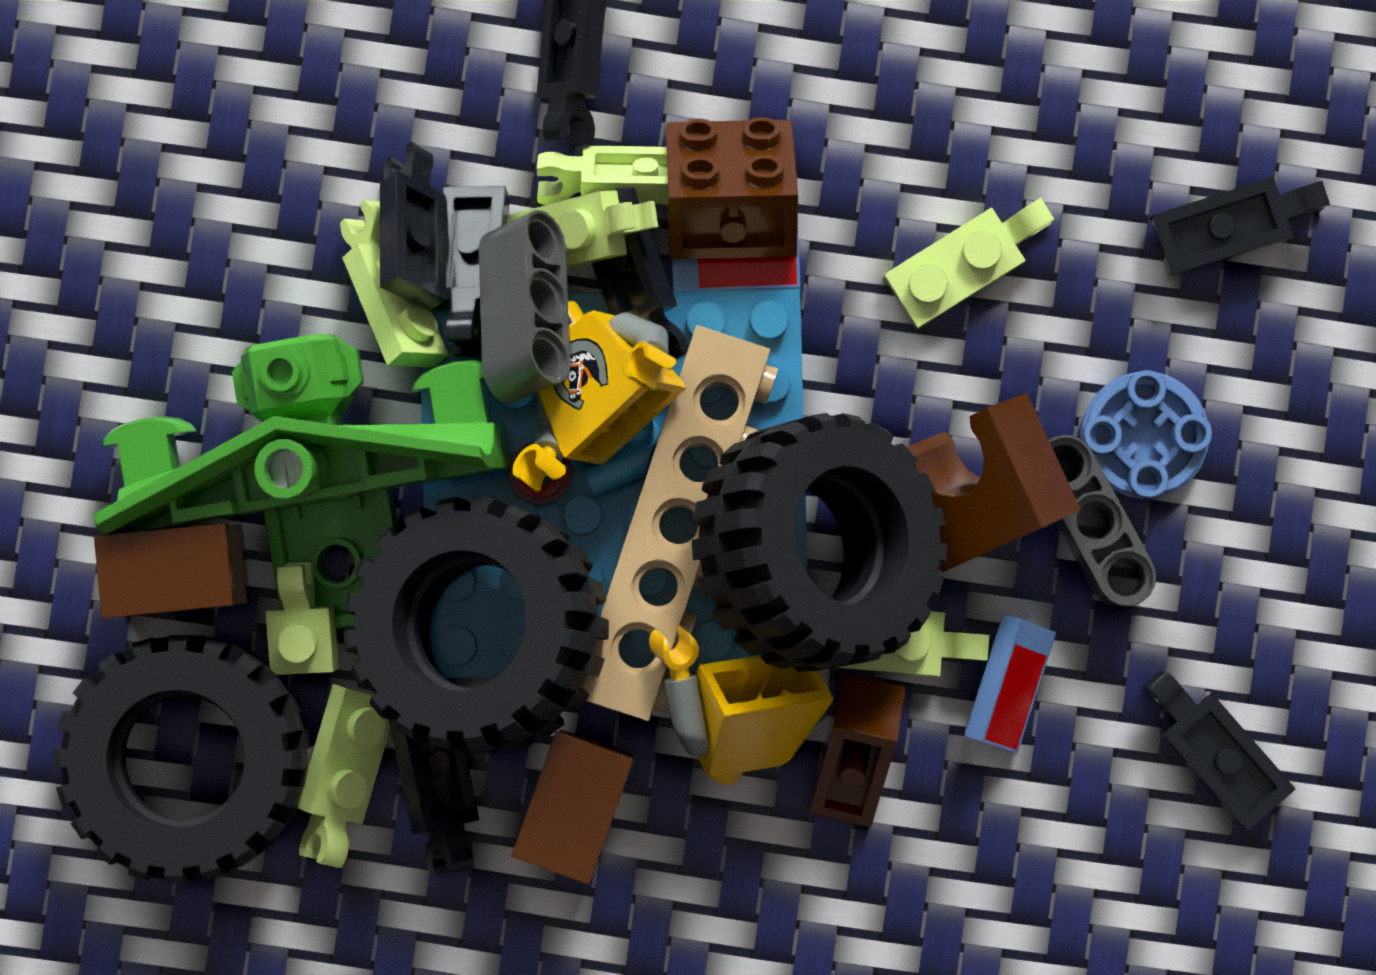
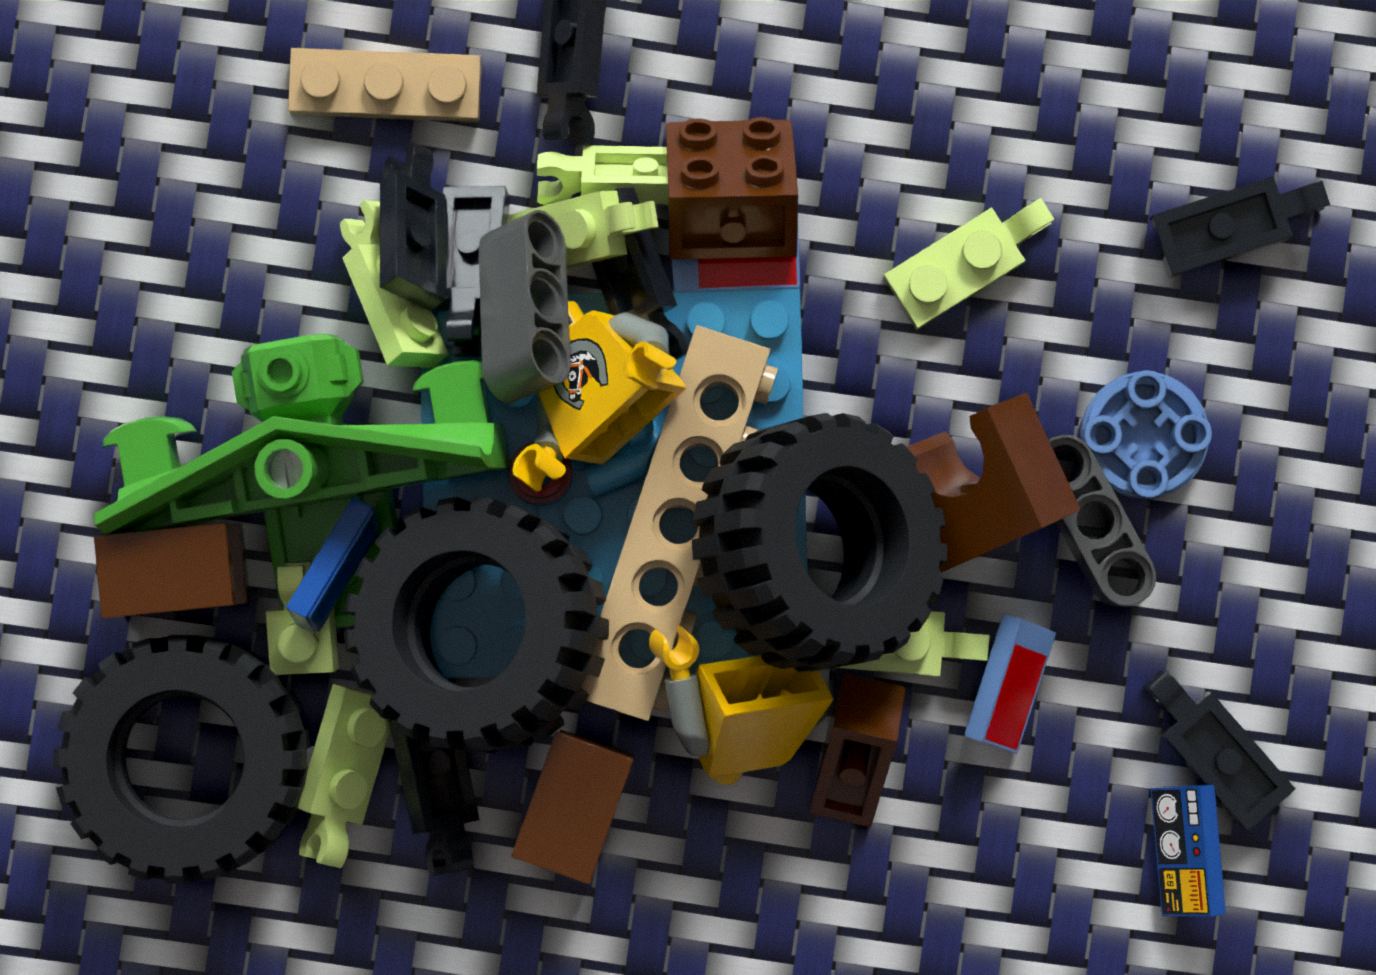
none -> blue tile [286,497,381,635]
none -> tan plate [288,48,482,122]
none -> tile [1150,785,1226,917]

